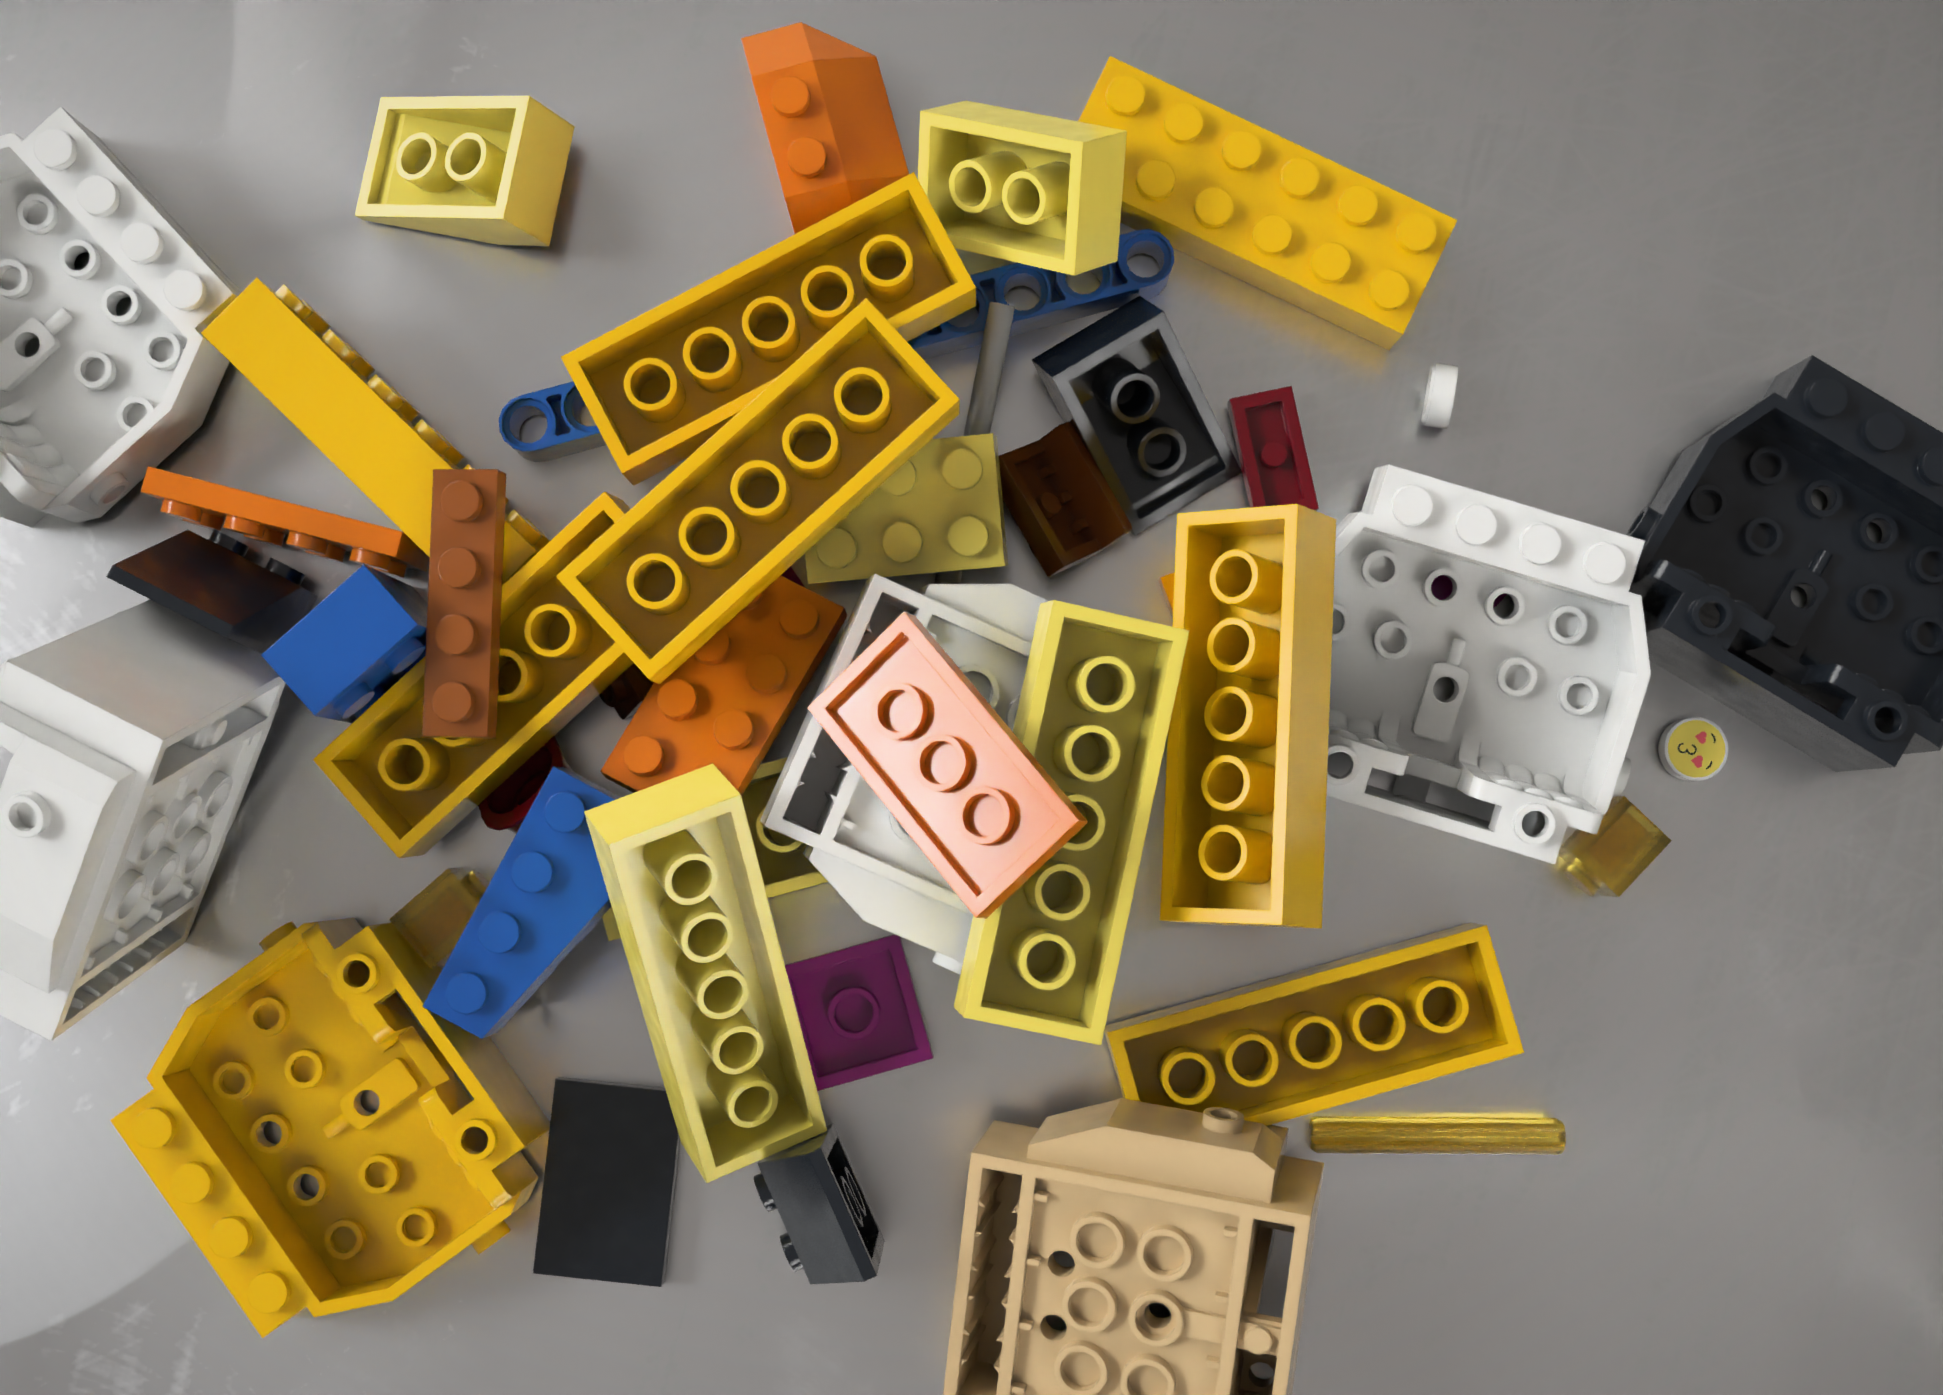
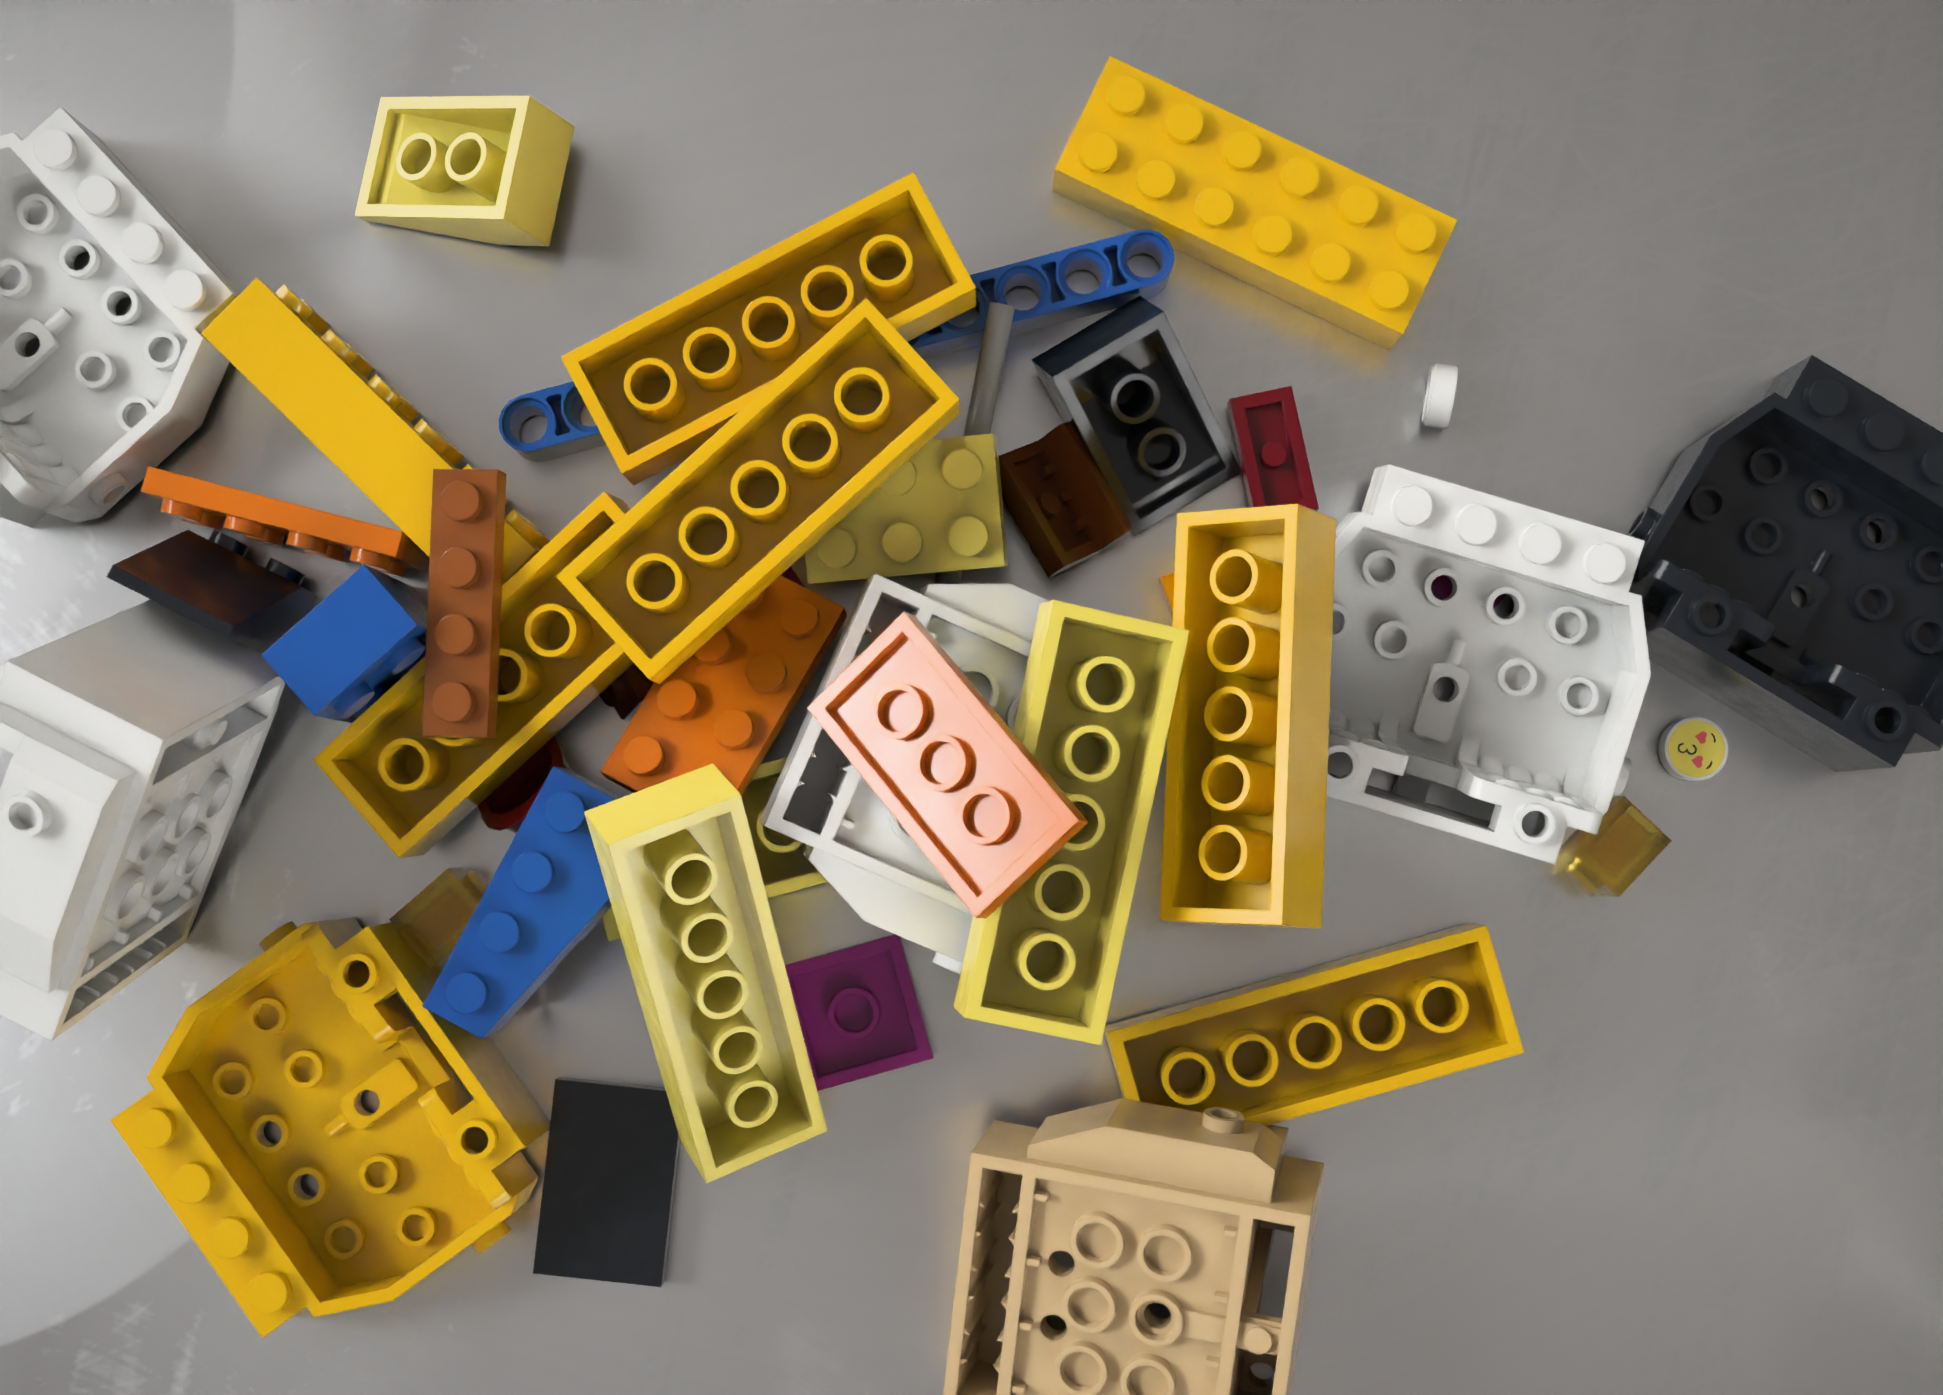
orange wedge [741,22,909,234] -> none
black slope [754,1123,885,1284] -> none
light yellow brick [918,100,1127,276] -> none
clear yellow axle [1308,1116,1566,1155] -> none

